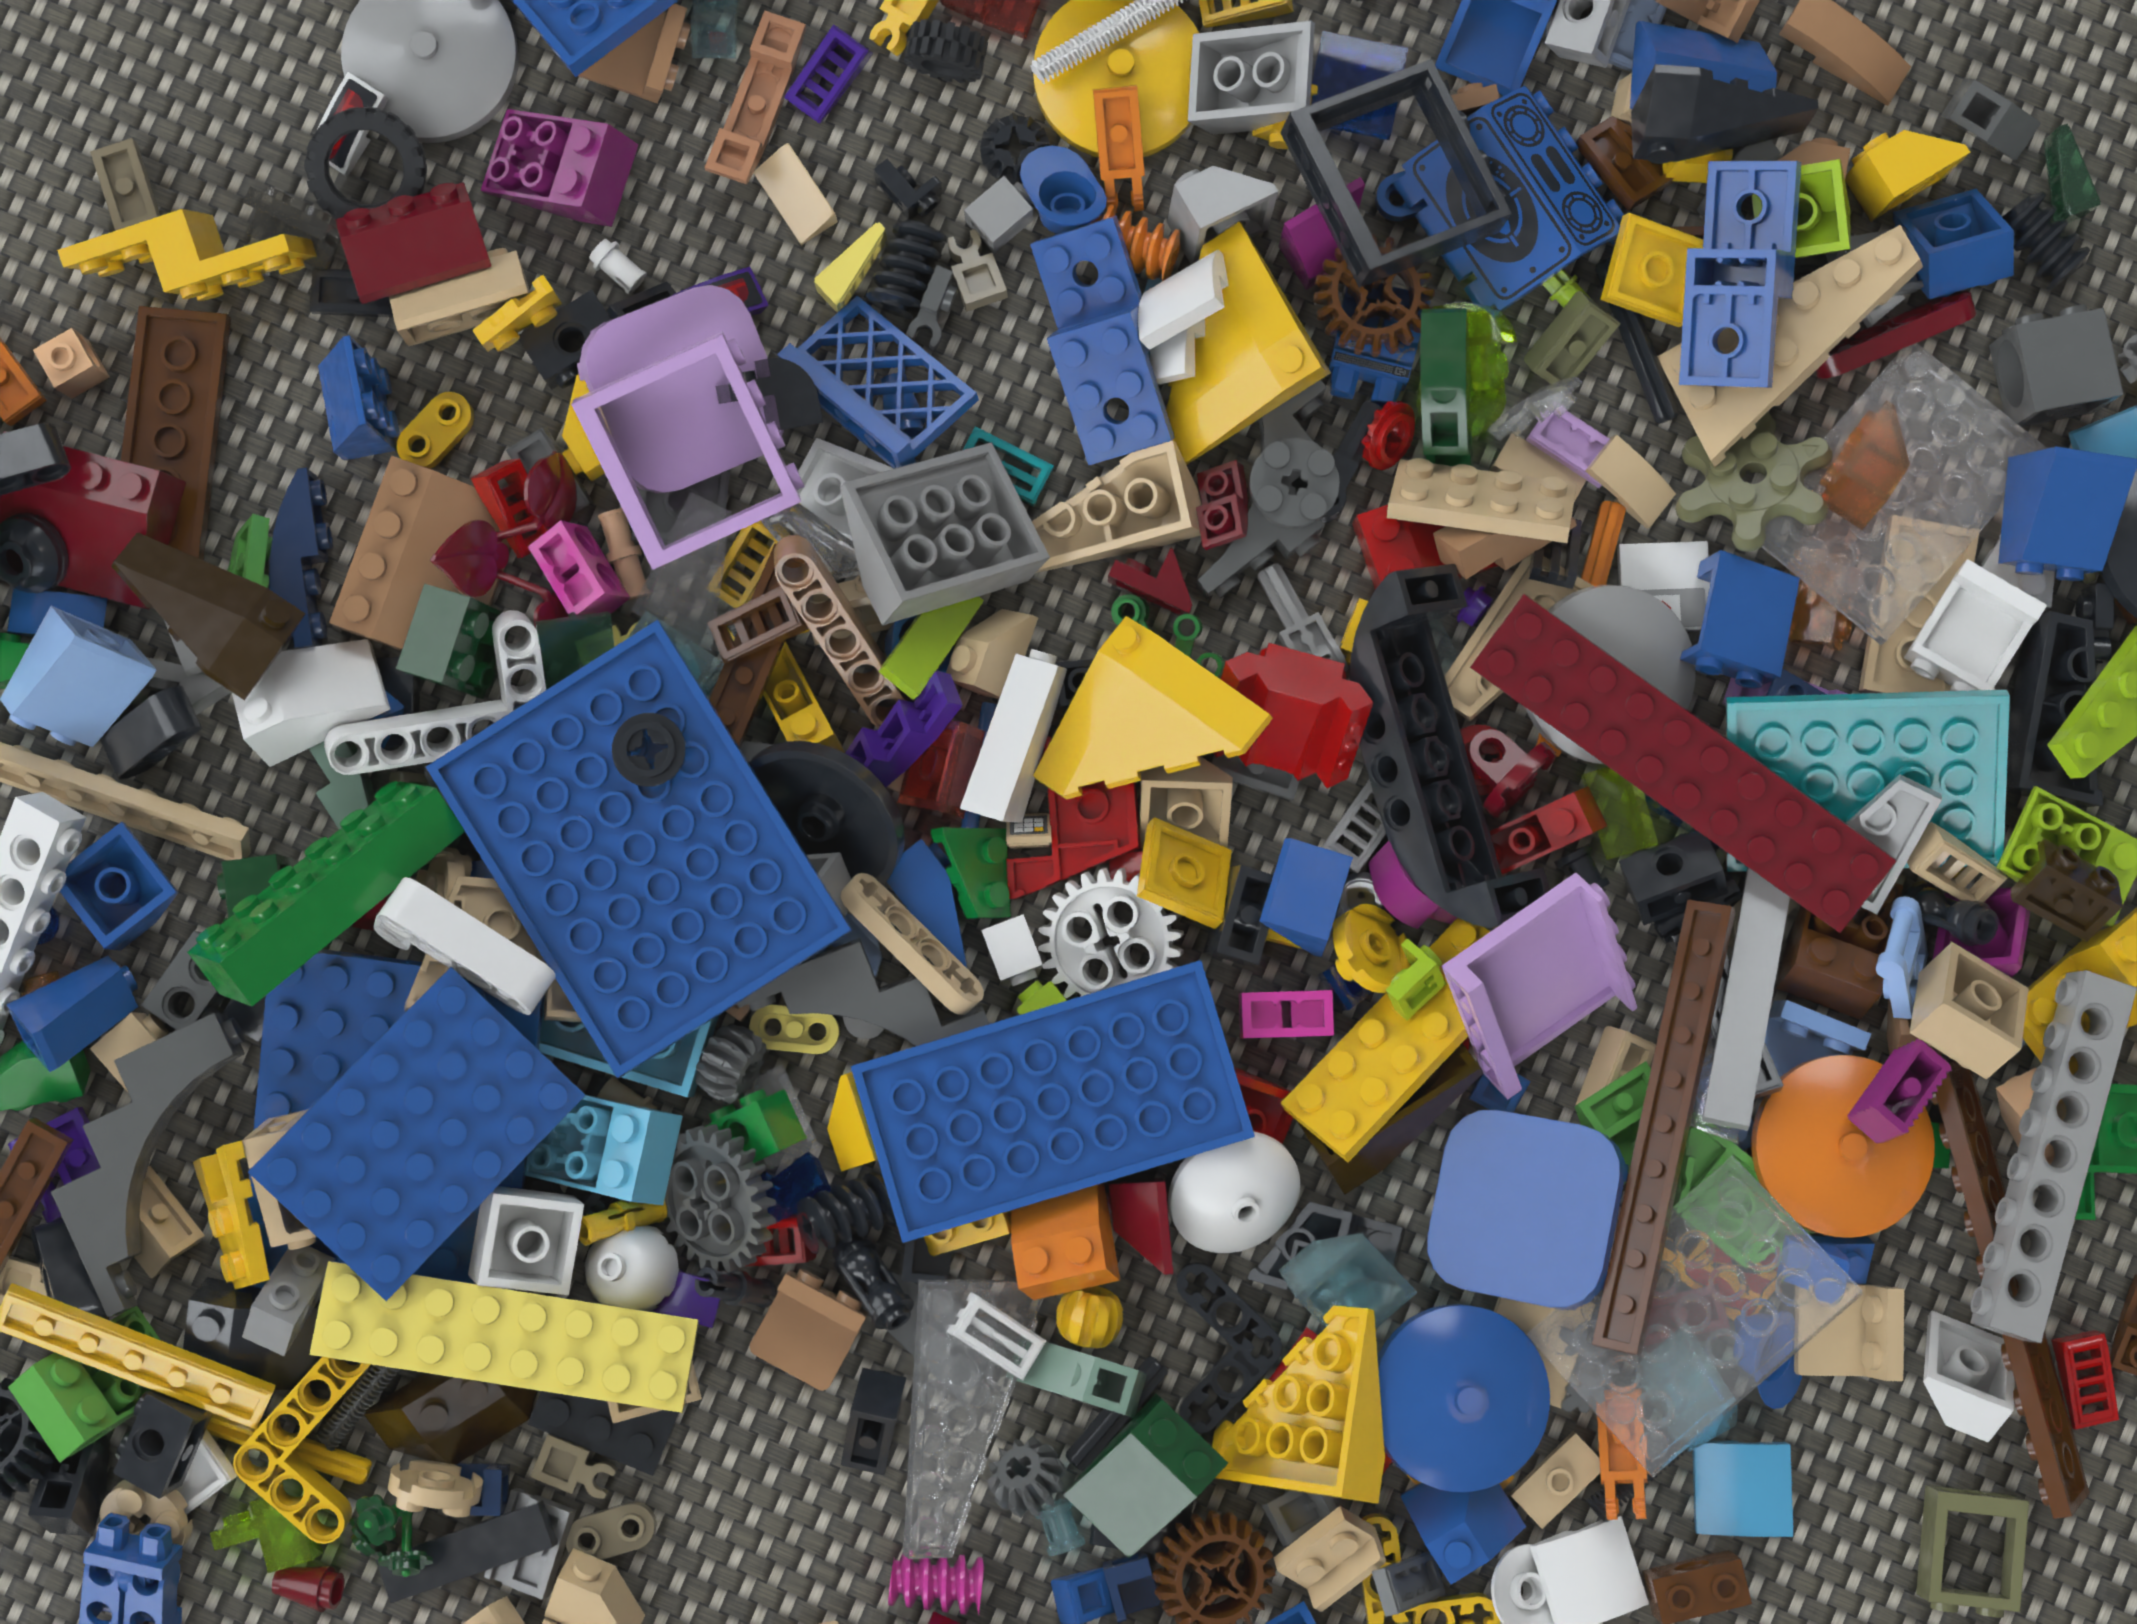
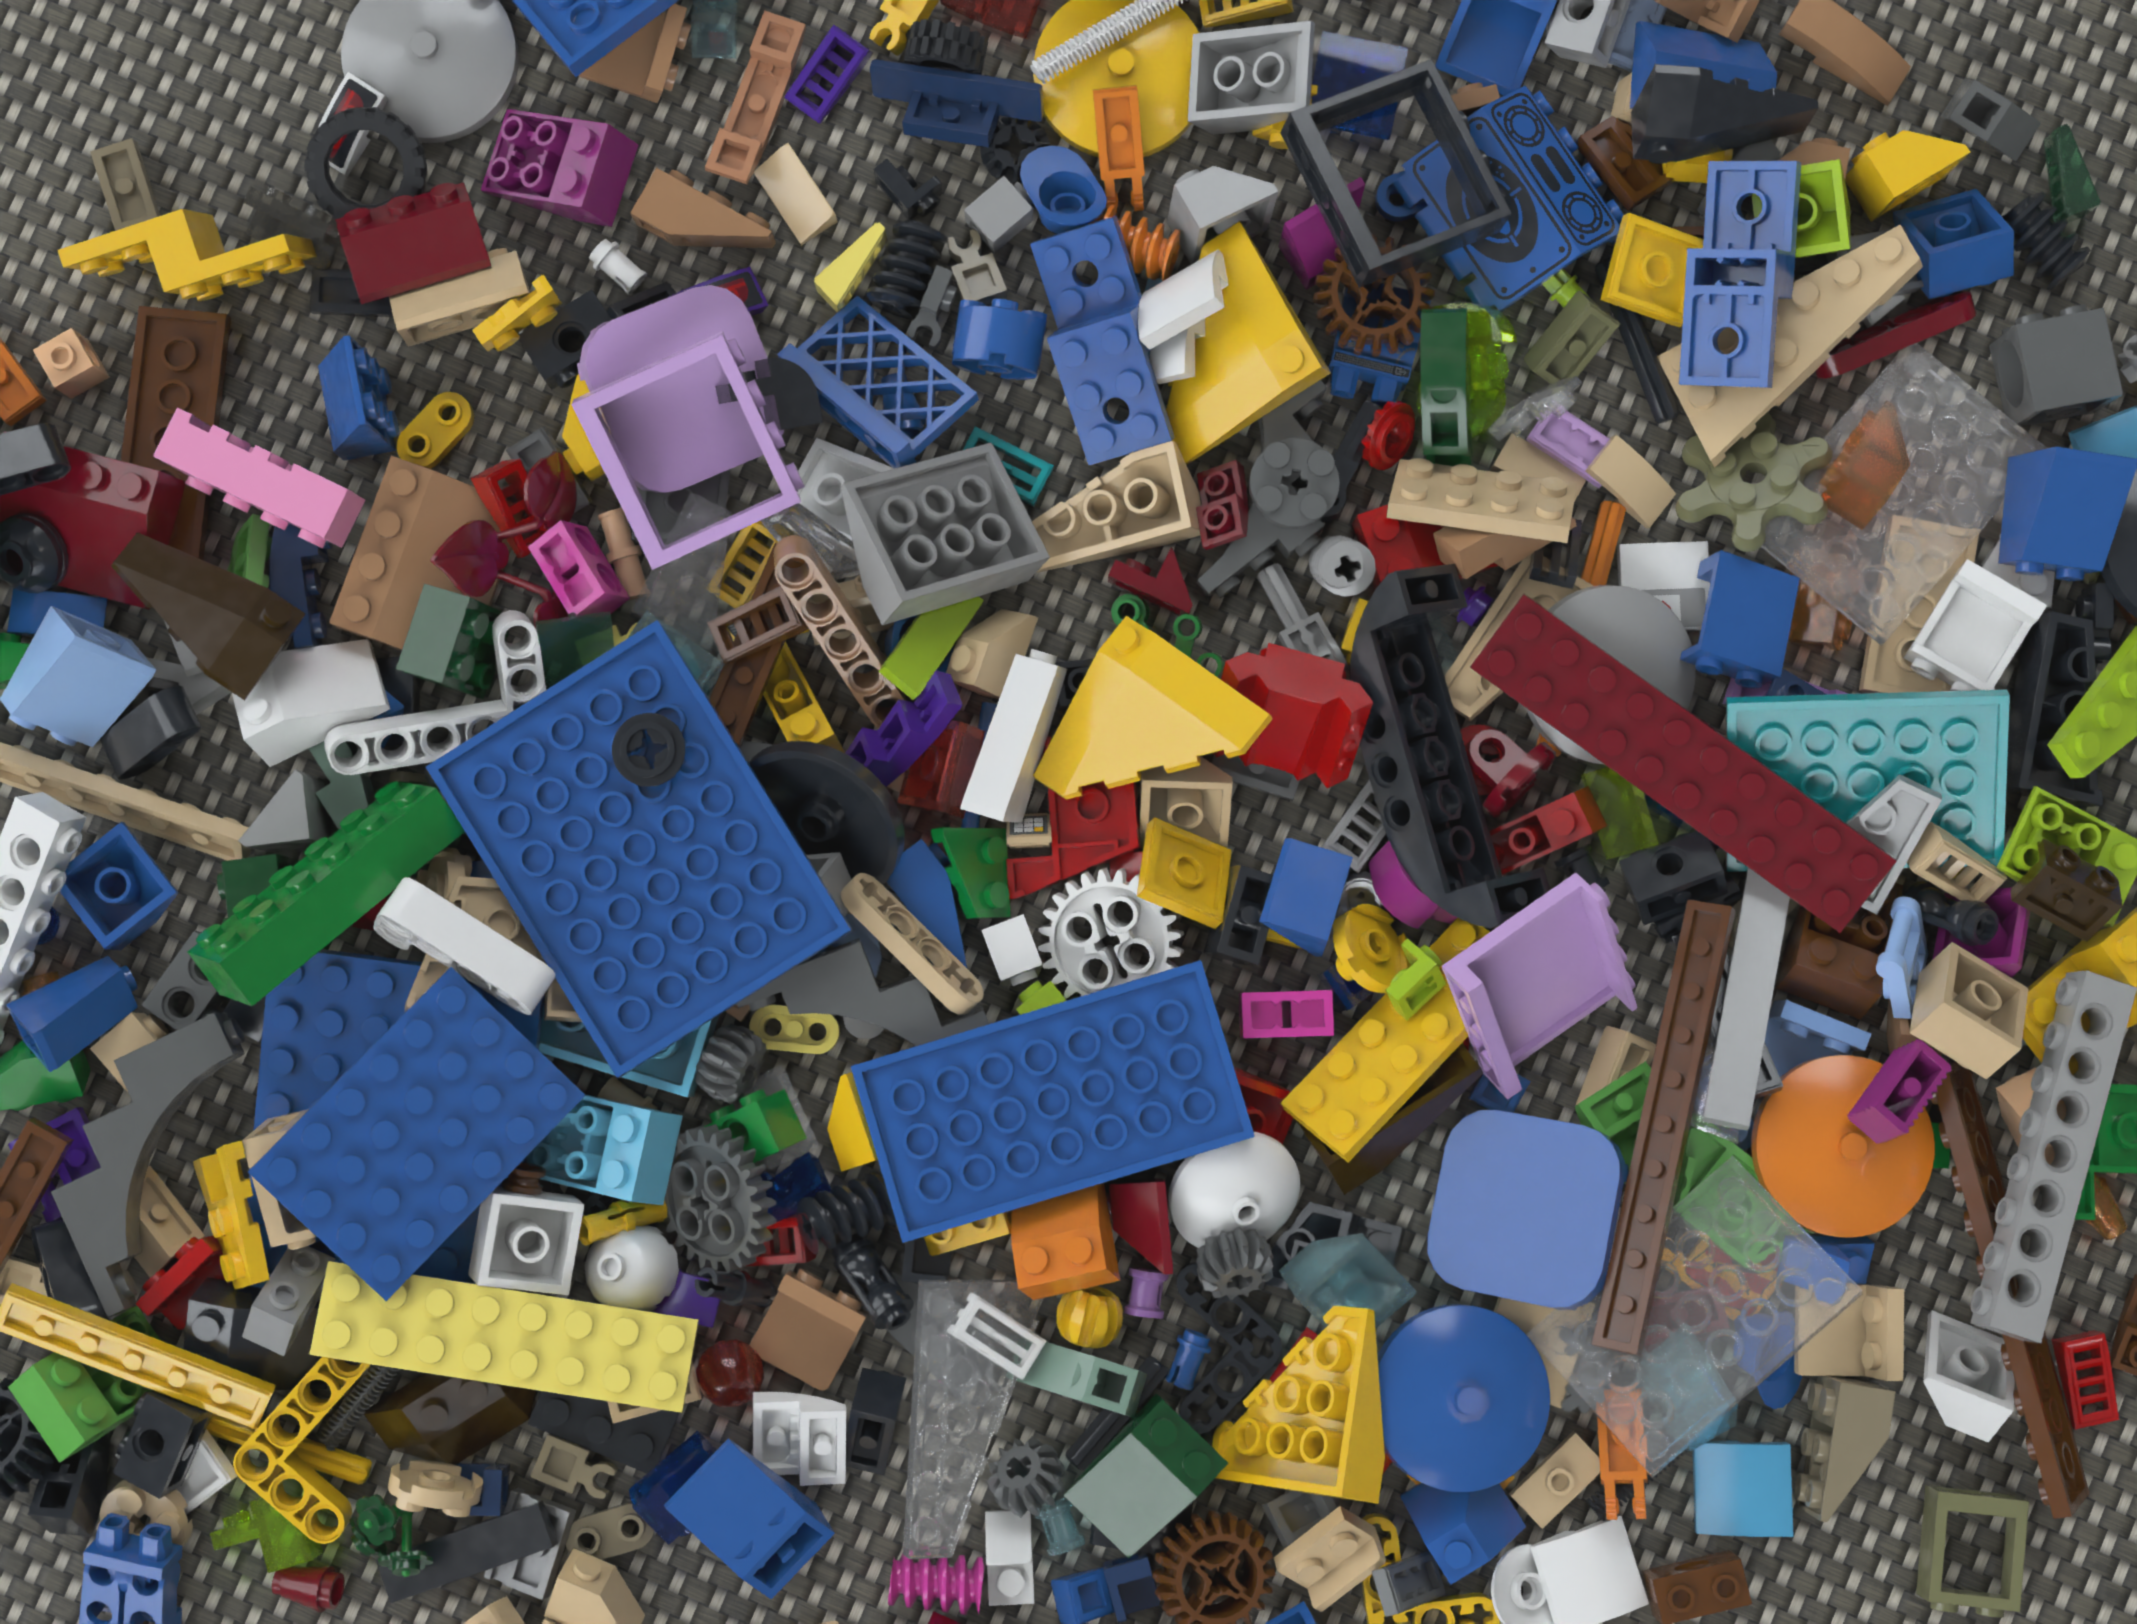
none -> red bracket [135,1236,232,1330]
none -> bright pink wedge [153,407,365,548]
none -> light grey slope [239,769,330,852]
none -> reddish brown bush [501,1162,546,1195]
none -> clear blue brick [629,1430,717,1545]
none -> medium nougat slope [630,168,776,248]
none -> blue slope [664,1438,835,1599]
none -> clear red piece [696,1339,764,1408]
none -> white slope [753,1392,846,1486]
none -> dark blue bracket [870,59,1044,148]
none -> blue brick [952,299,1047,380]
none -> white slope [985,1510,1035,1606]
none -> medium lavender bush [1124,1267,1169,1319]
none -> blue pin [1165,1328,1211,1390]
none -> dark grey gear [1196,1227,1273,1300]
none -> light grey piece [1309,535,1376,597]
none -> dark tan slope [1794,1376,1896,1522]
none -> clear orange cone [2085,1173,2128,1240]

